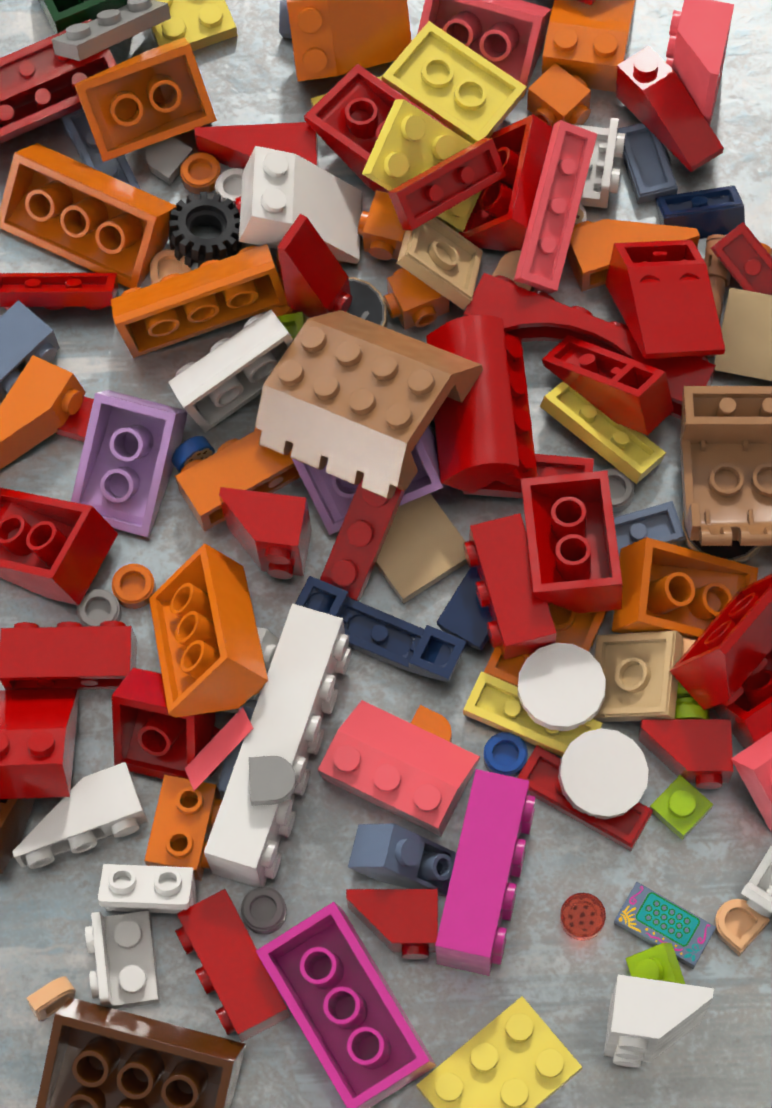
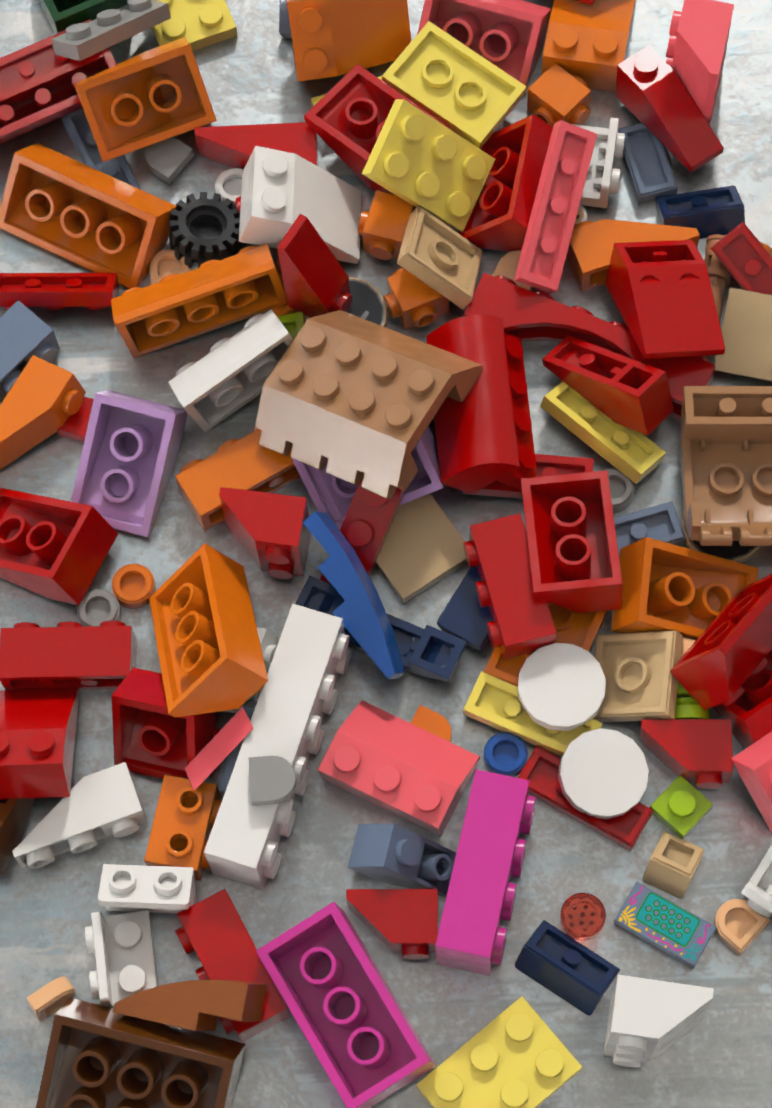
blue tile [171,436,215,473] -> none
orange tile [180,152,221,195] -> none
light grey tile [241,887,287,934] -> none
red plate [388,138,507,231] -> none
lime plate [625,943,685,984] -> none
none -> dark orange slope [113,980,267,1031]
none -> blue slope [303,511,405,679]
none -> dark blue slope [515,920,620,1015]
none -> tan slope [642,831,705,898]

